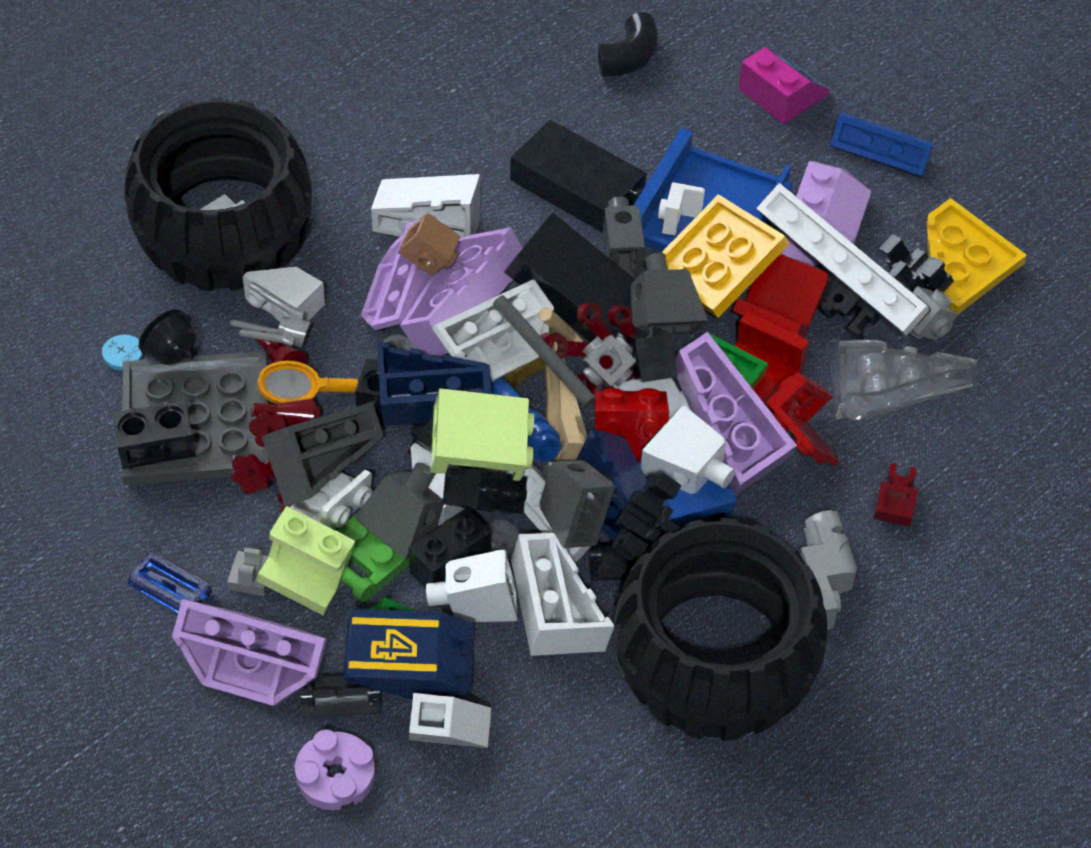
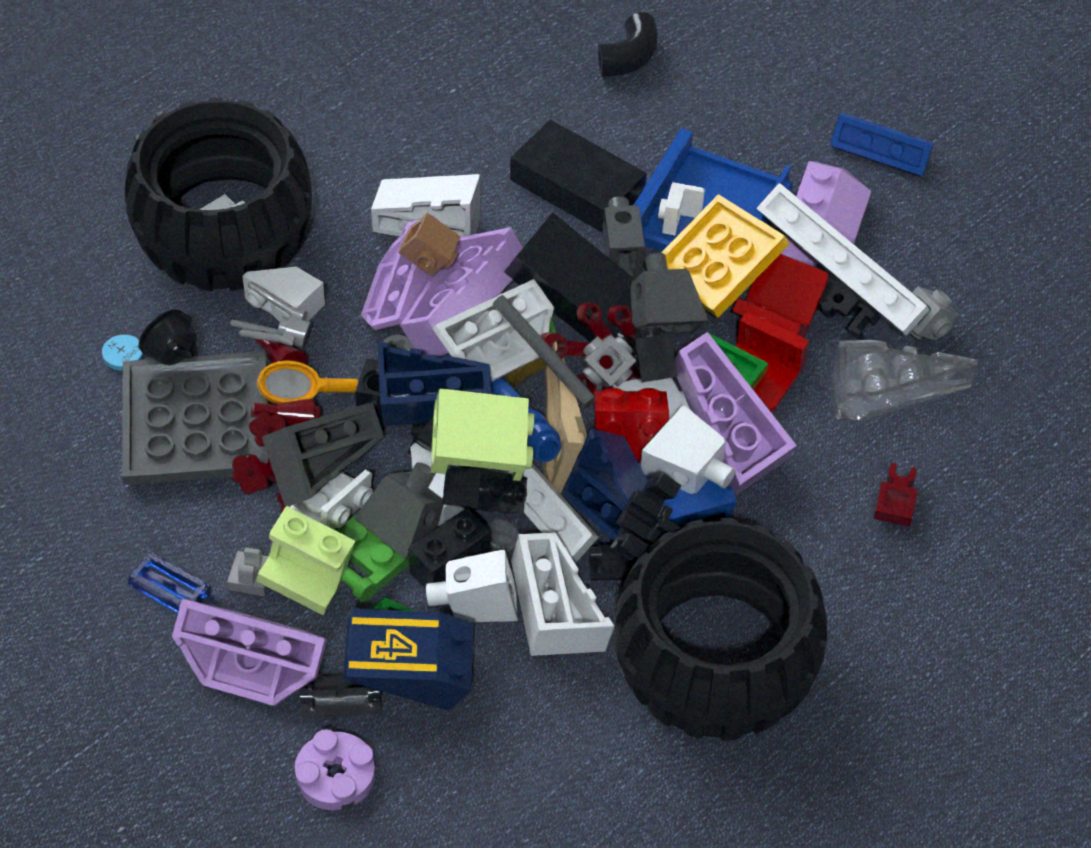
black brick [112,400,196,469] -> none
white slope [409,693,491,748] -> none
tan piece [539,307,584,342] -> none
dark grey torso [539,460,615,548] -> none
dark pink slope [739,47,829,124] -> none
red bracket [766,372,840,466] -> none
light grey plate [800,510,857,629] -> none
black piece [879,234,954,293] -> none
yellow plate [926,198,1027,314] -> none

